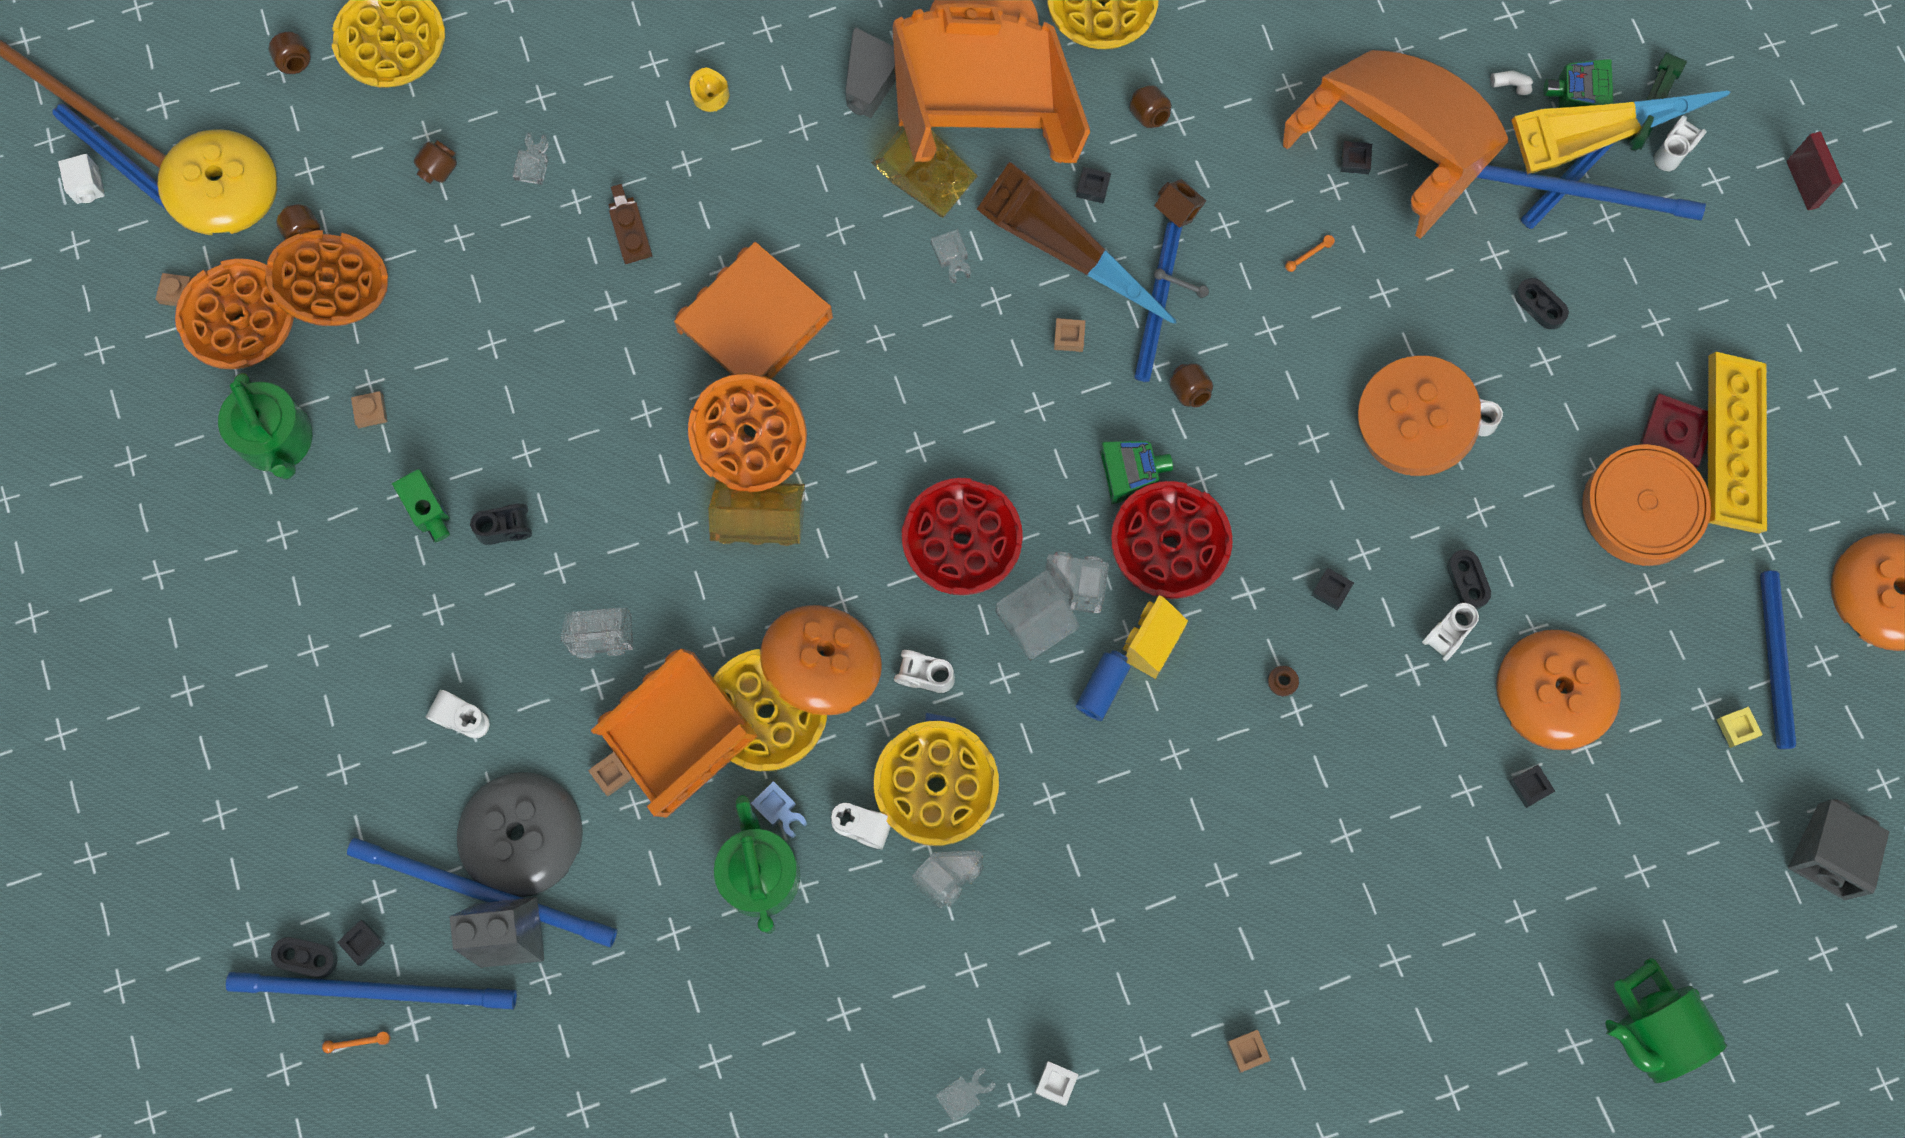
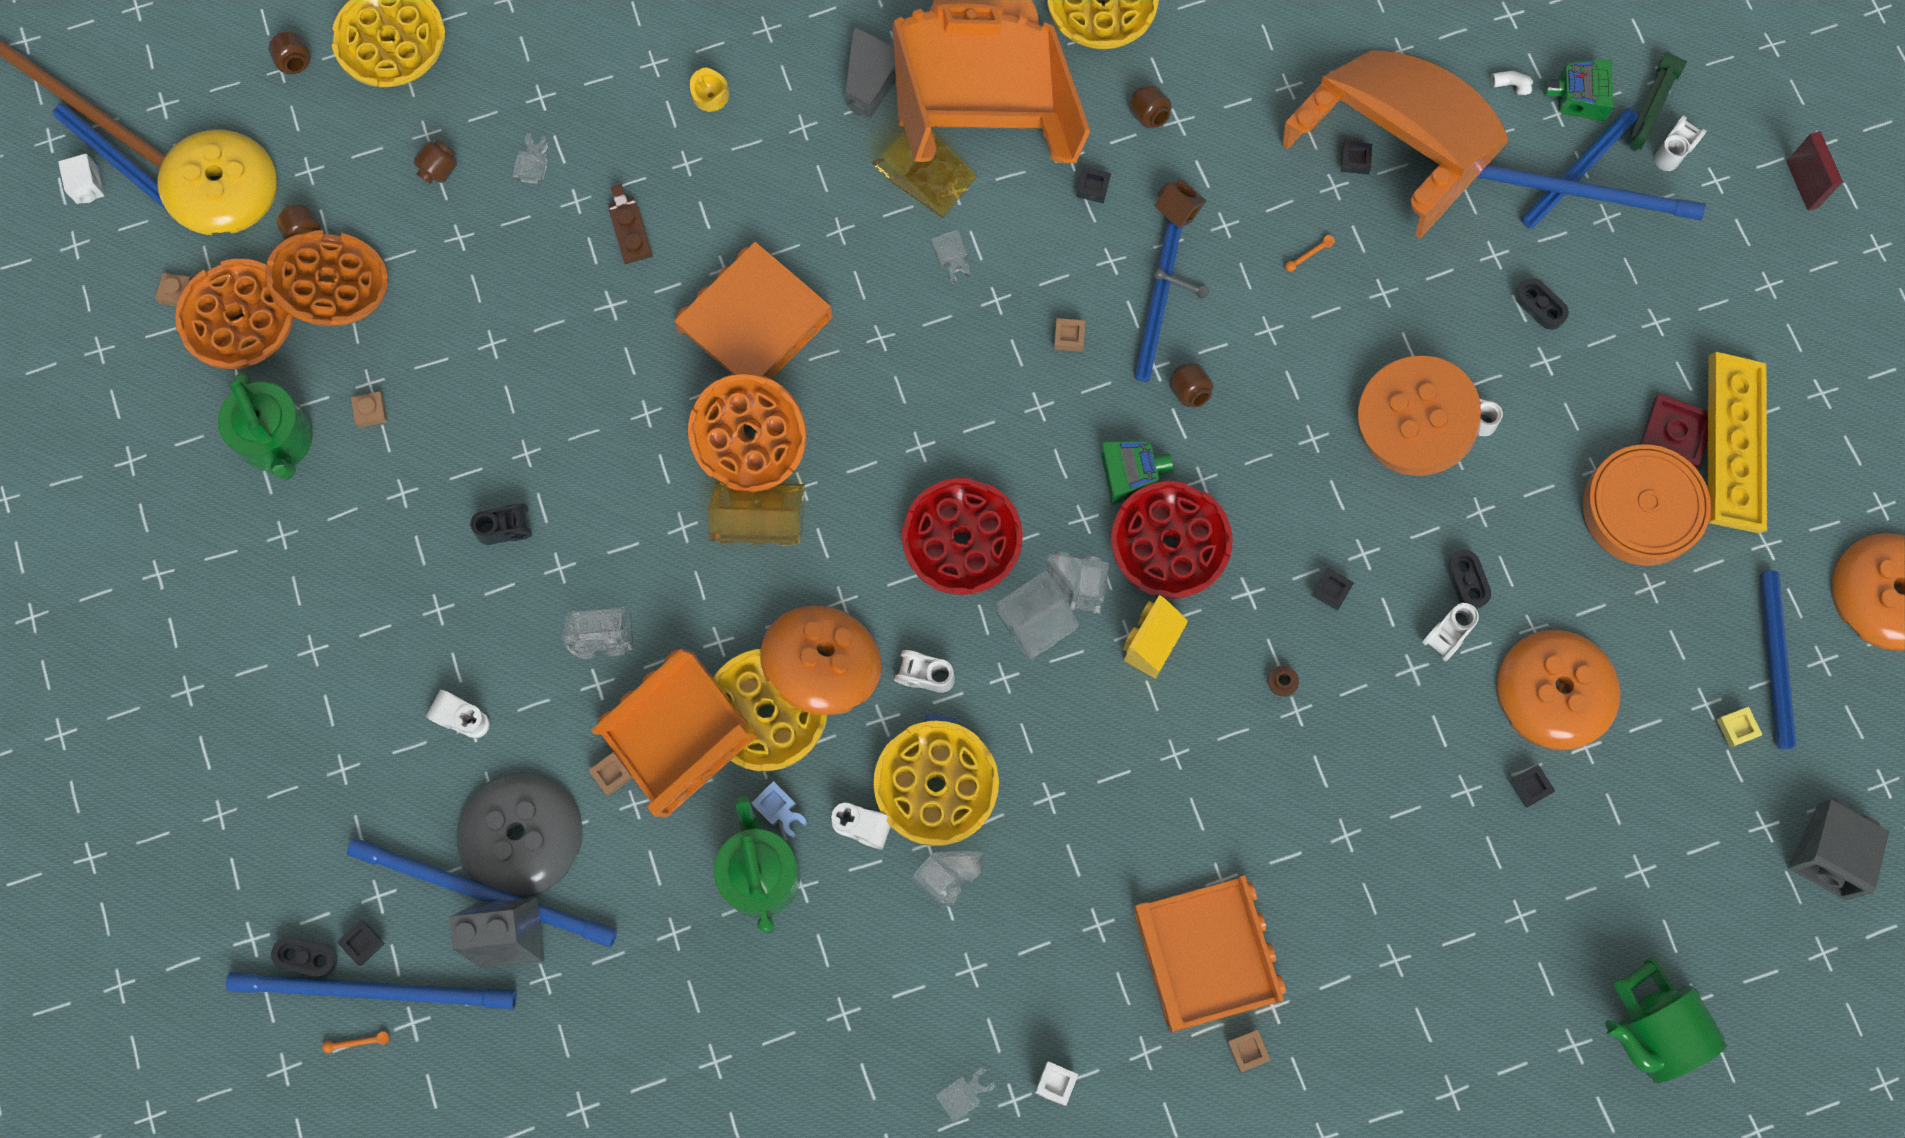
green torso [392,469,450,543] -> none
reddish brown plate [977,162,1176,323] -> none
blue brick [1075,650,1131,721] -> none
yellow plate [1512,91,1730,174] -> none
none -> orange panel [1133,875,1286,1033]

